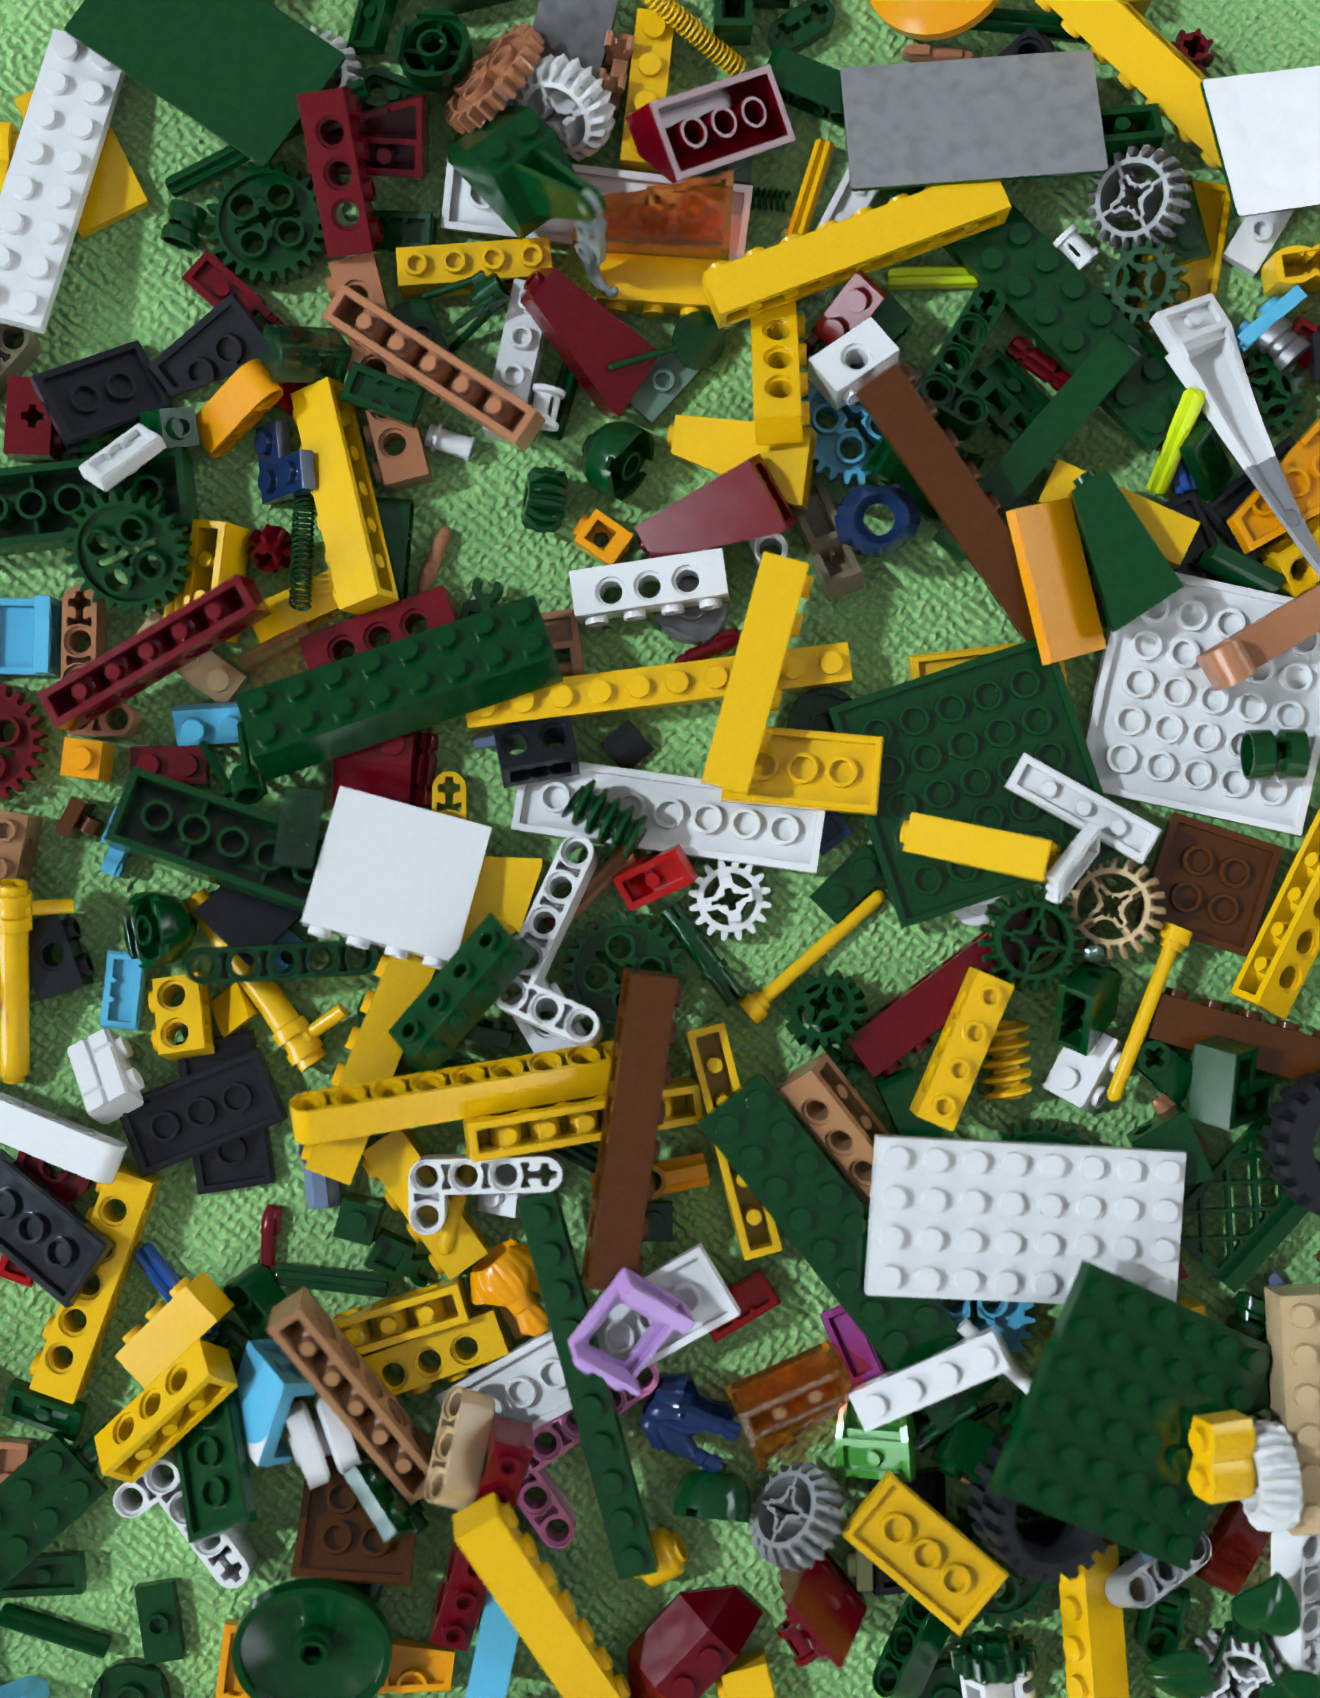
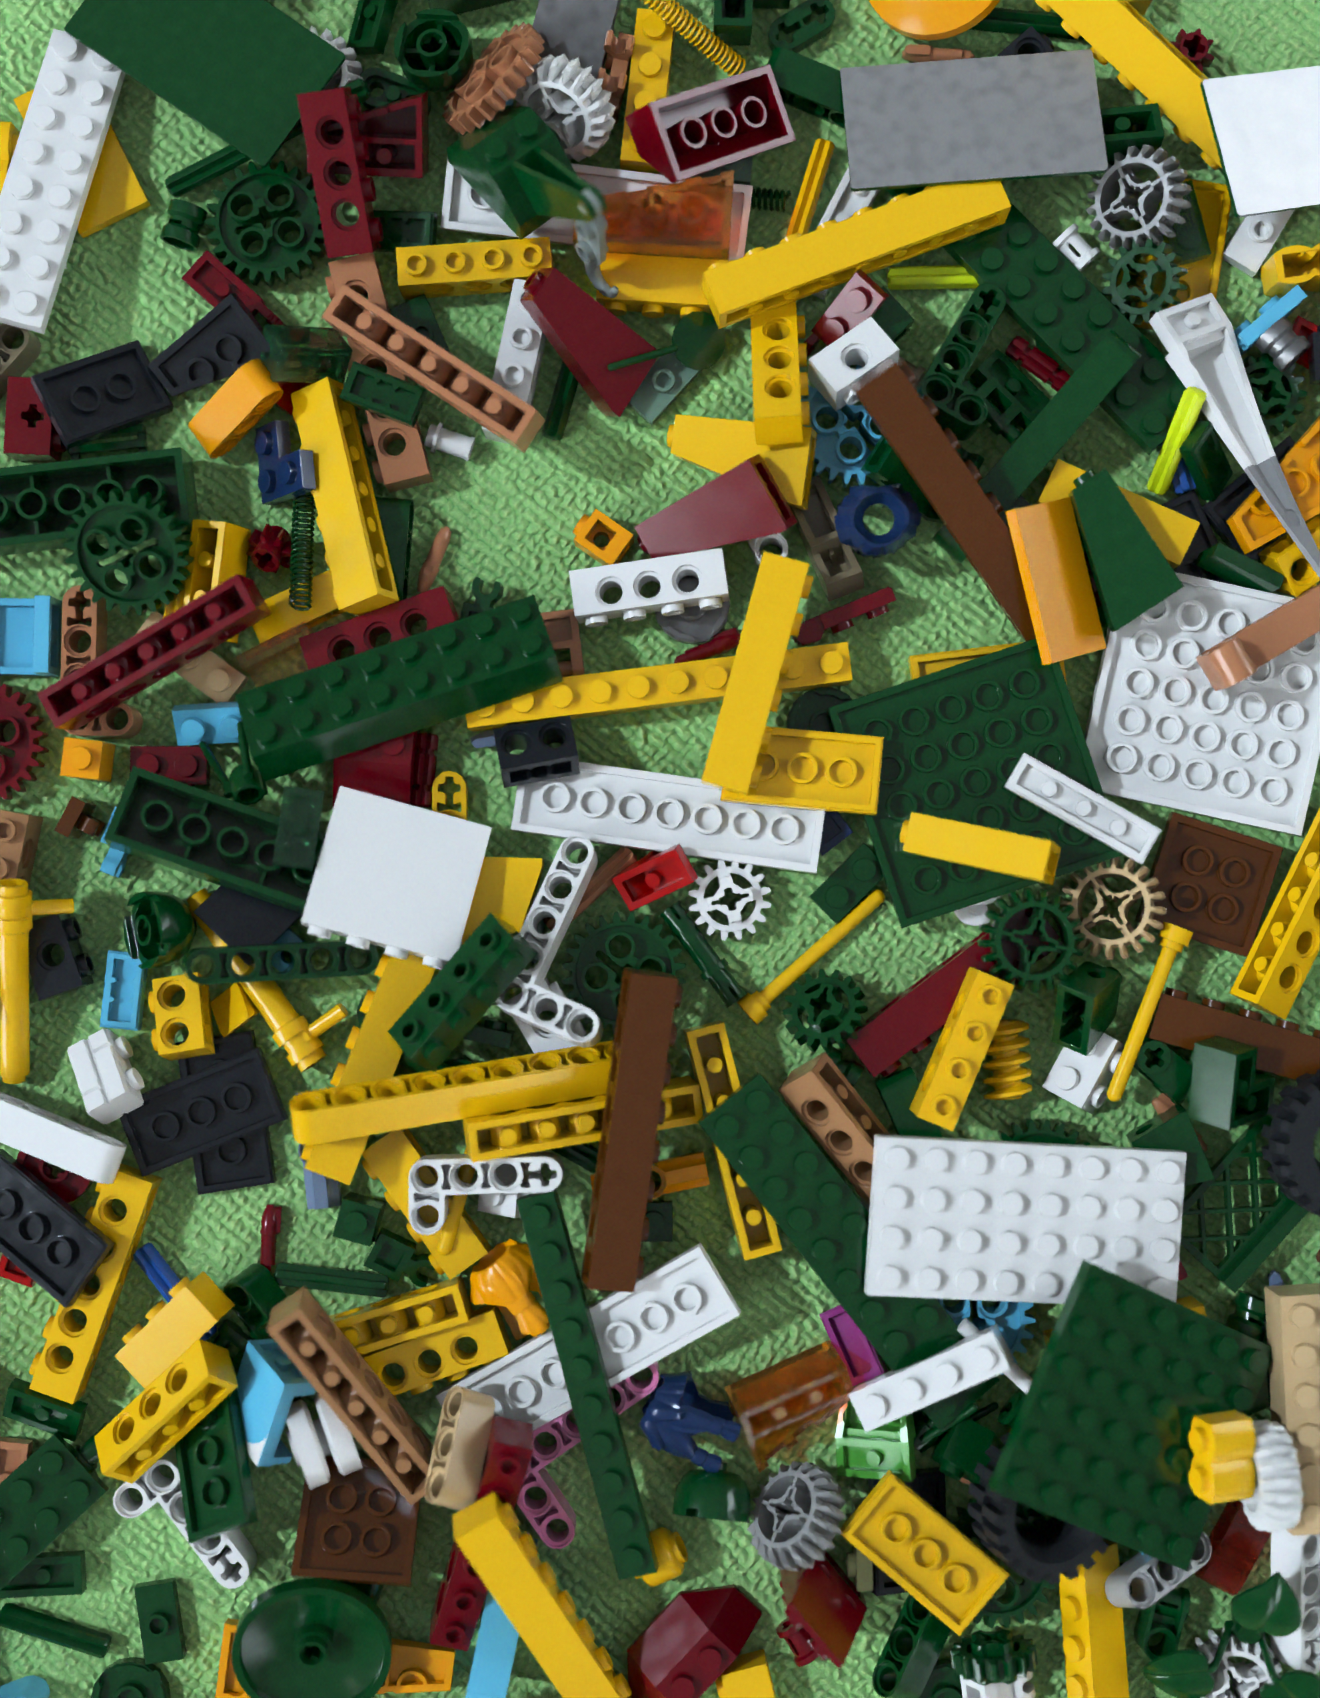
white plate [78,423,166,492] -> none
dark green brick [139,406,200,449] -> none
dark green plate [344,1463,429,1543] -> none
dark green plant [421,270,511,352] -> none
dark green gear [521,466,569,533] -> none
white bush [531,383,566,432] -> none
dark green piece [562,779,648,860] -> none
lavender window [567,1267,695,1397] -> none
dark green cylinder [582,421,654,501] -> none
black slope [600,719,654,769] -> none
red plate [709,1267,781,1343] -> none
white tile [1046,822,1101,905] -> none
sand green piece [1083,945,1110,964] -> none
dark green wheel [1240,729,1310,780] -> none
none -> dark red hinge [792,587,896,646]

